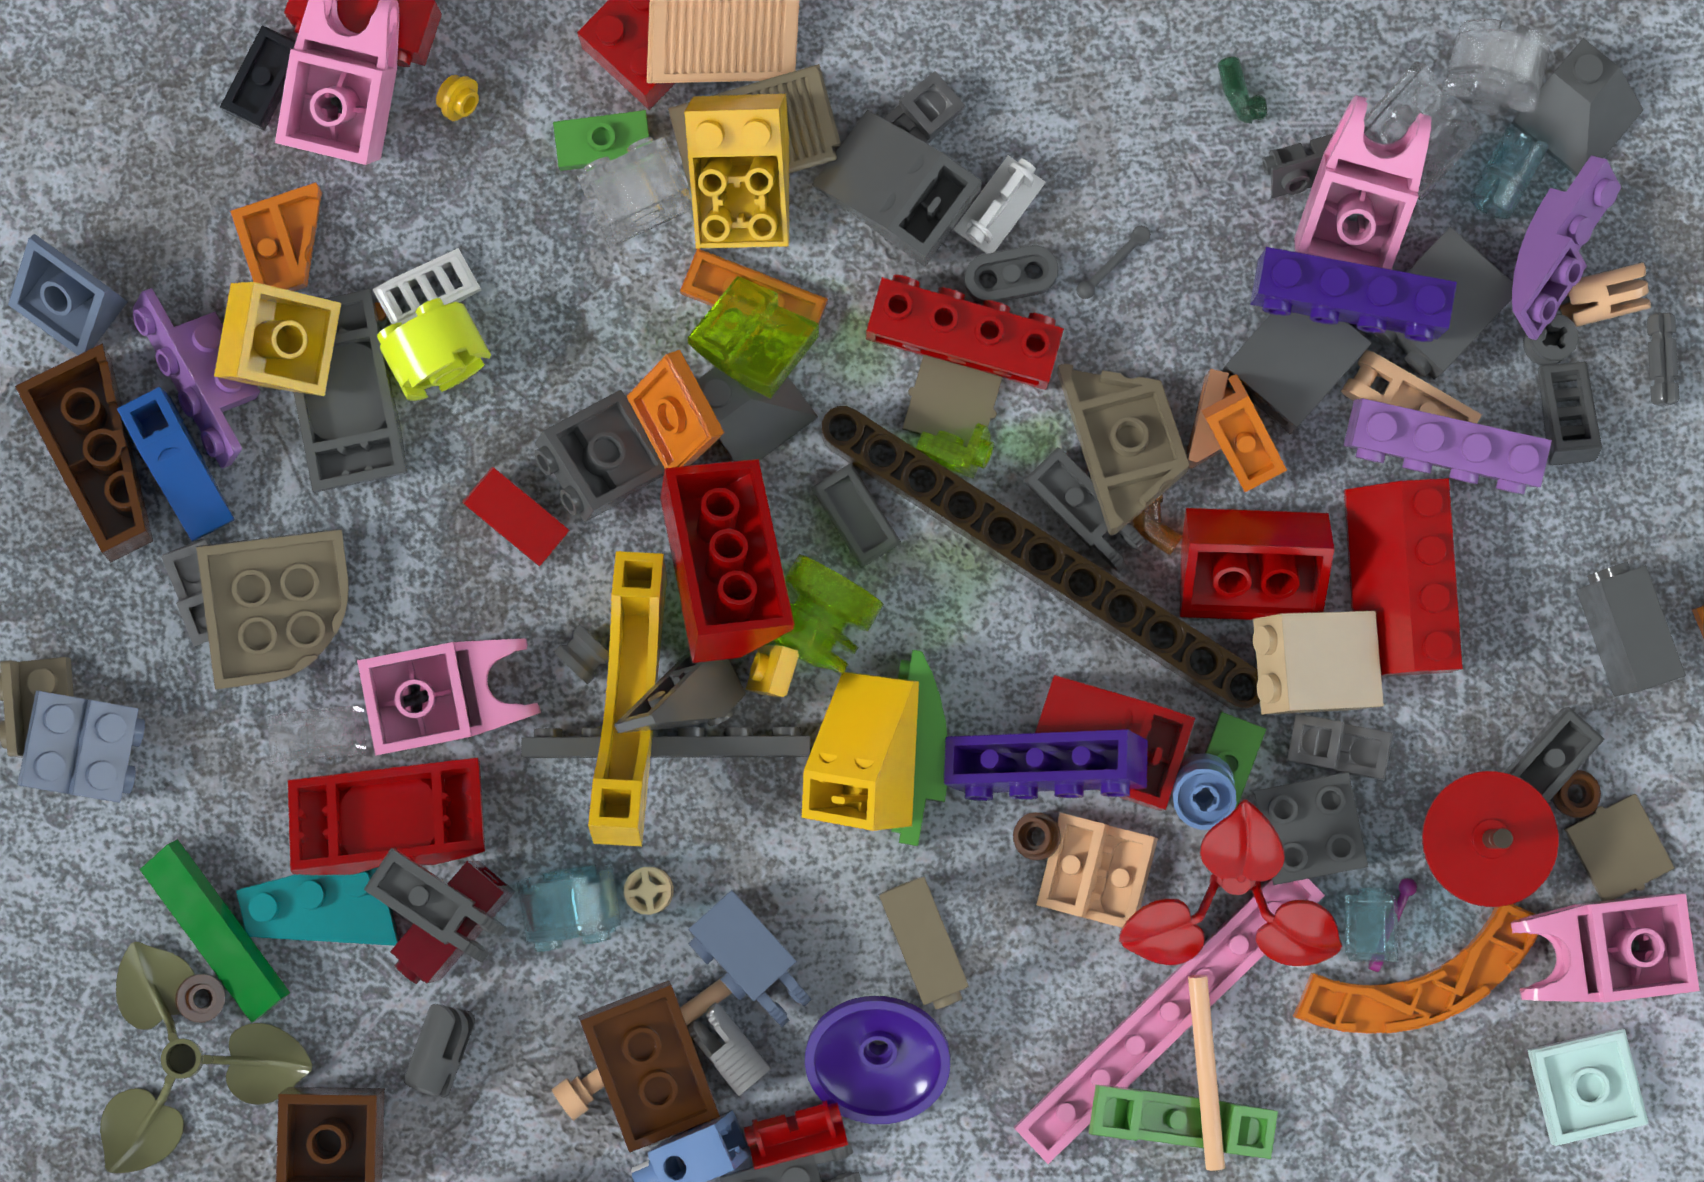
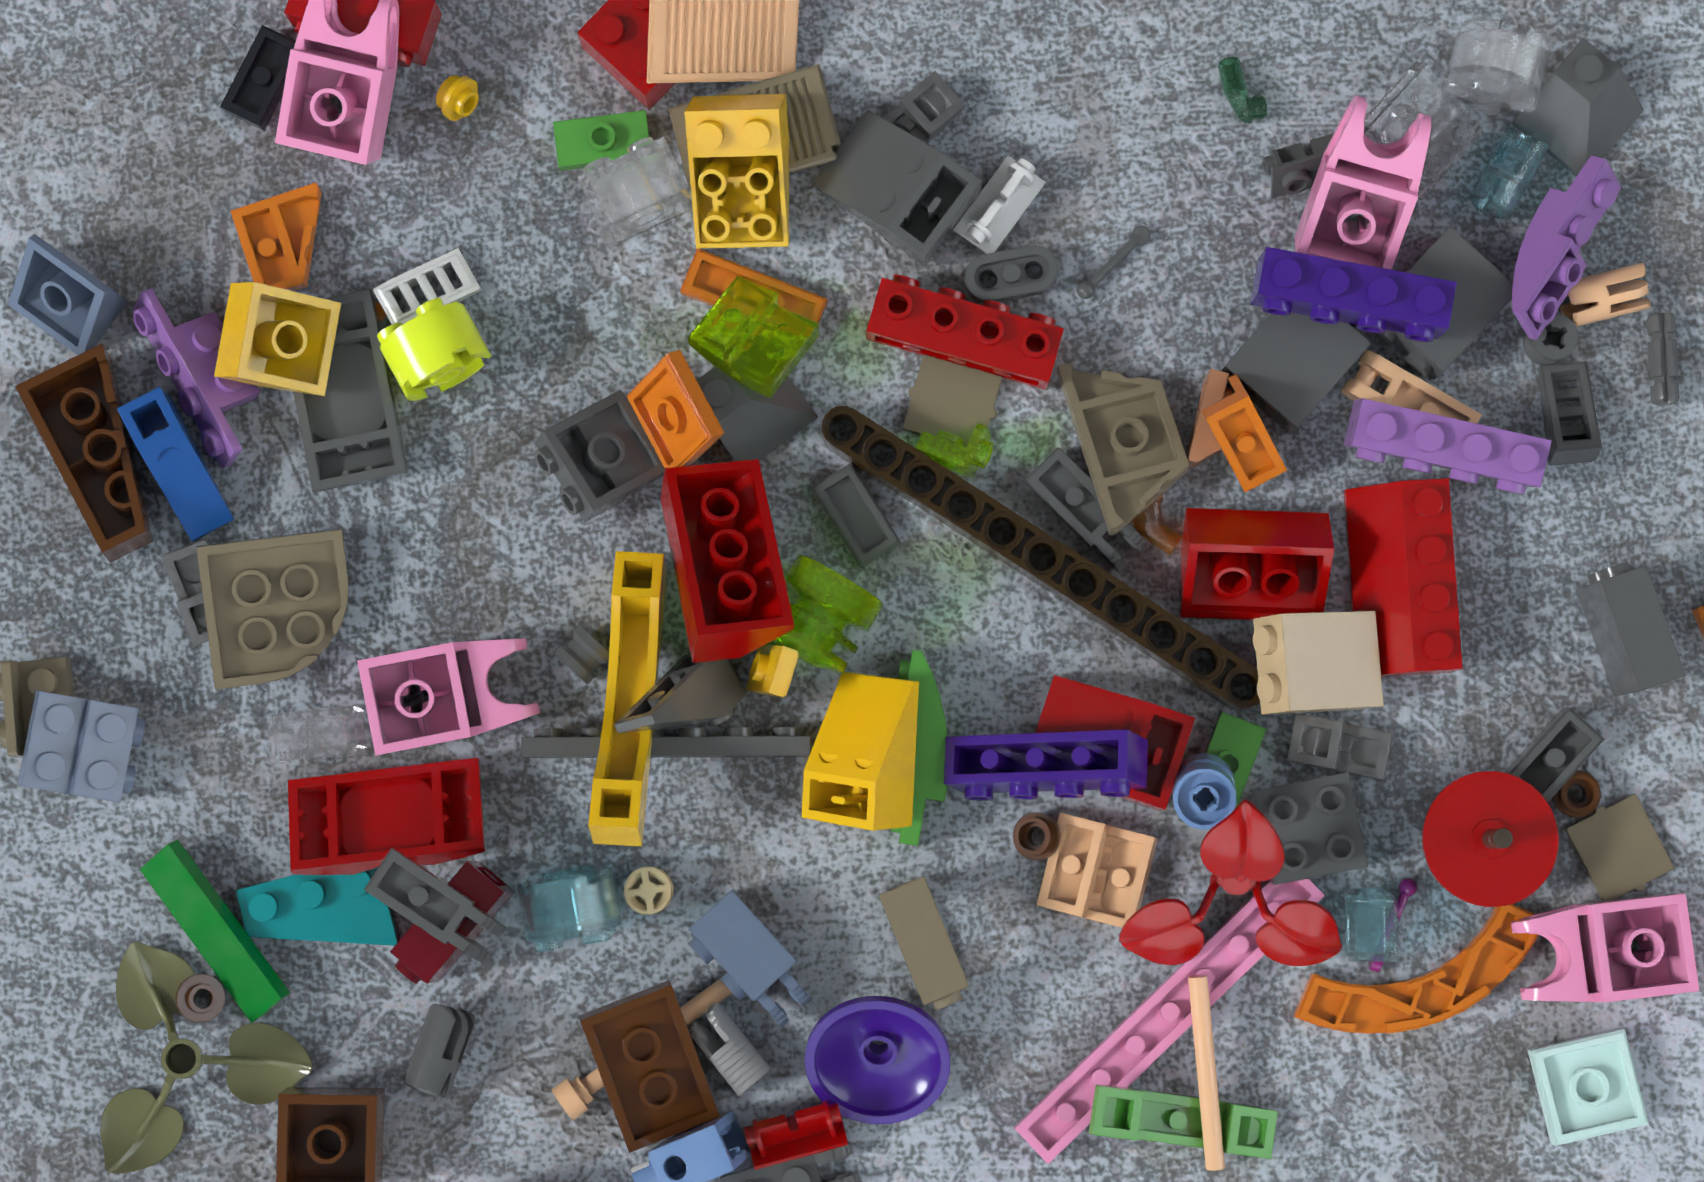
red slope [462,467,570,567] -> none

